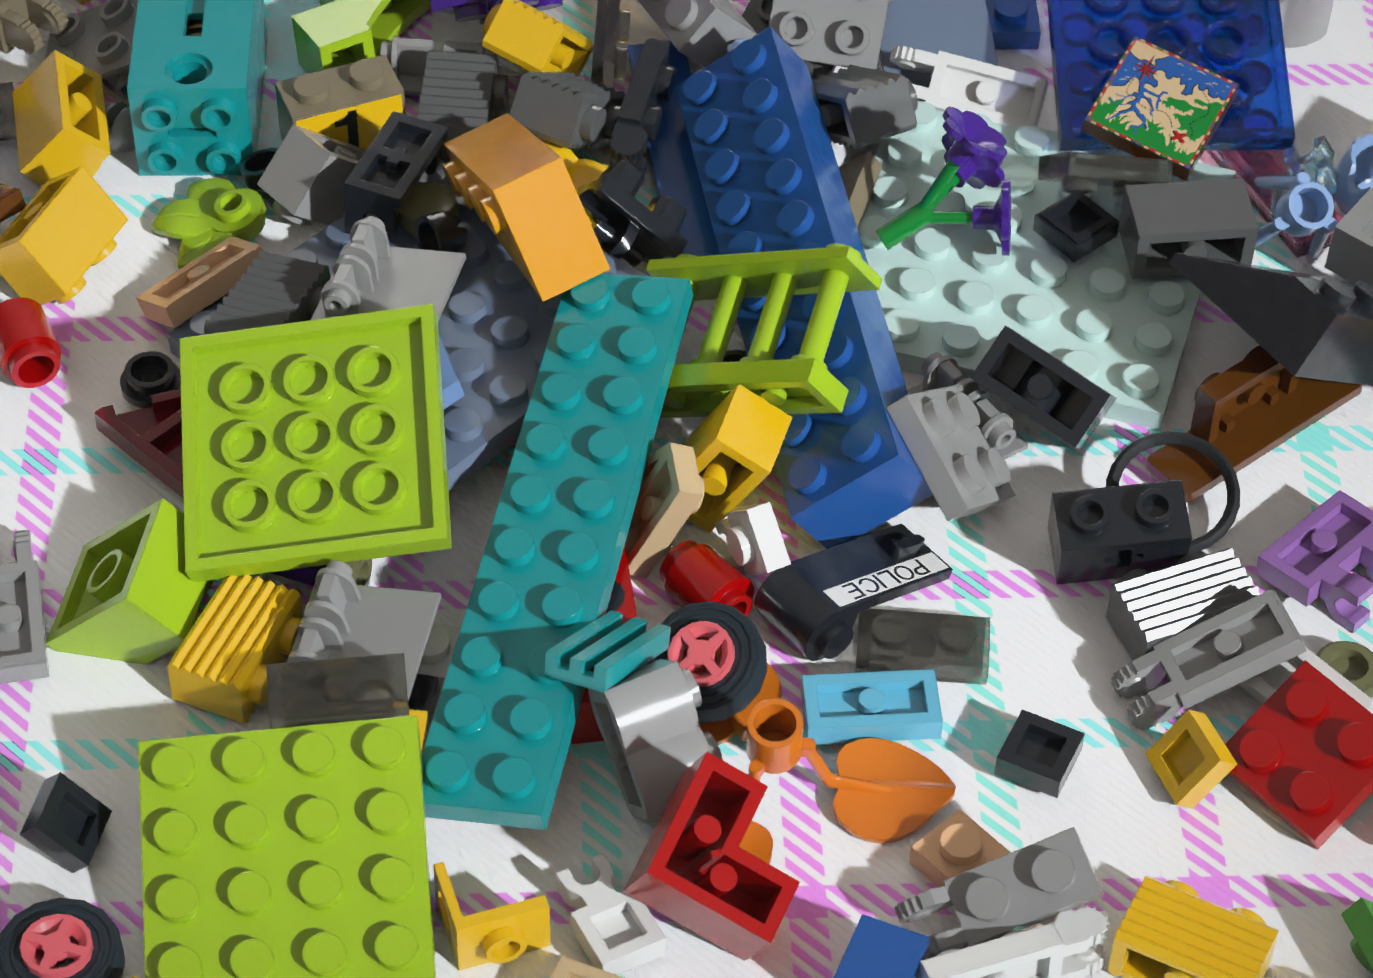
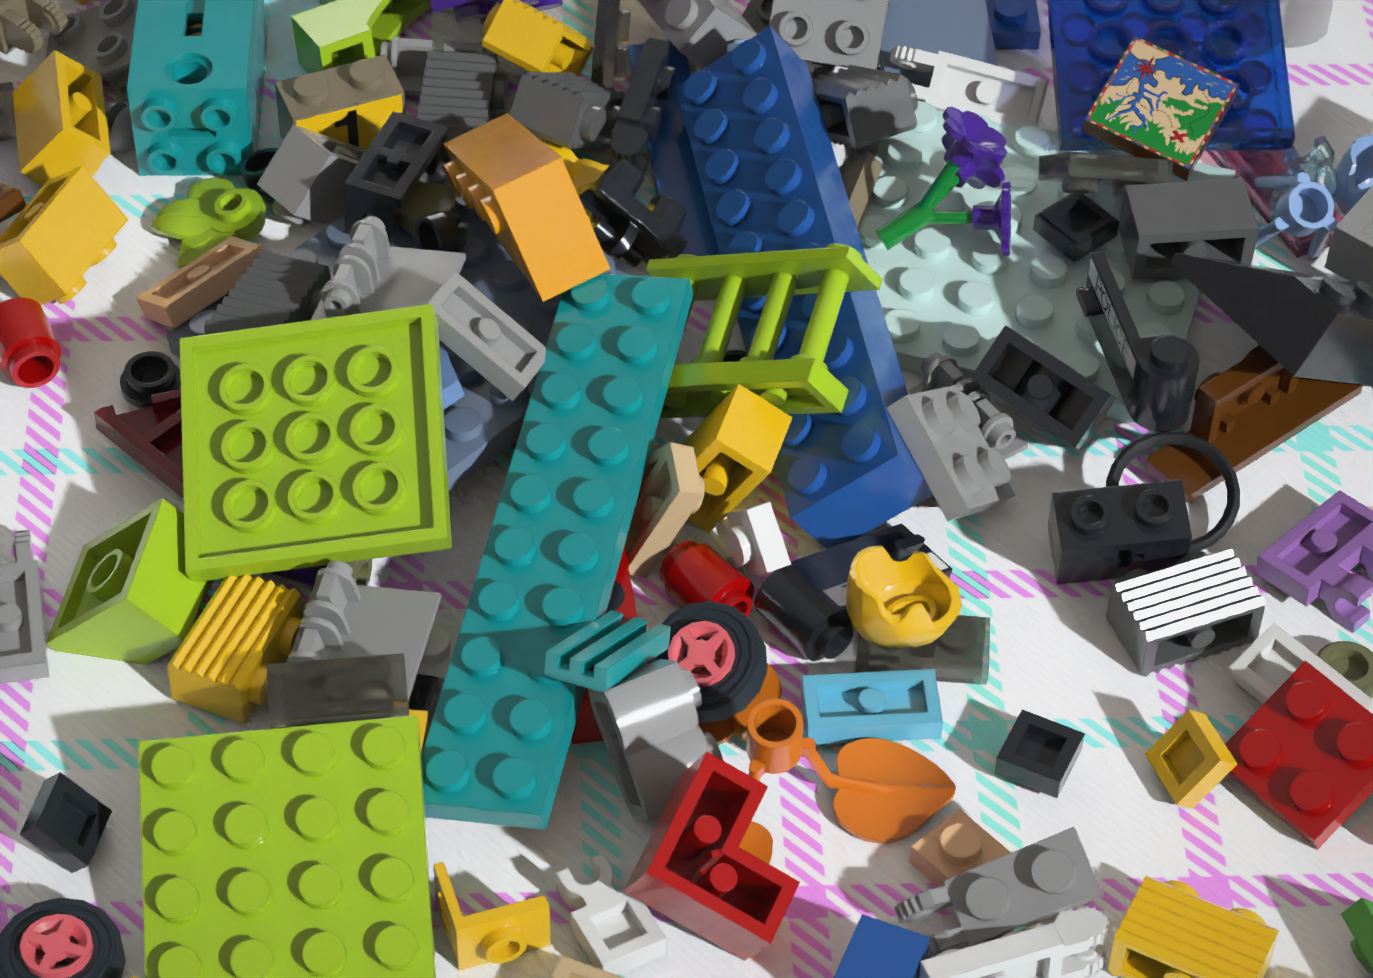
light grey hinge [1111,589,1307,730] -> none
none -> light grey plate [427,271,546,401]
none -> yellow hair [846,545,962,648]
none -> black door [1076,251,1200,432]

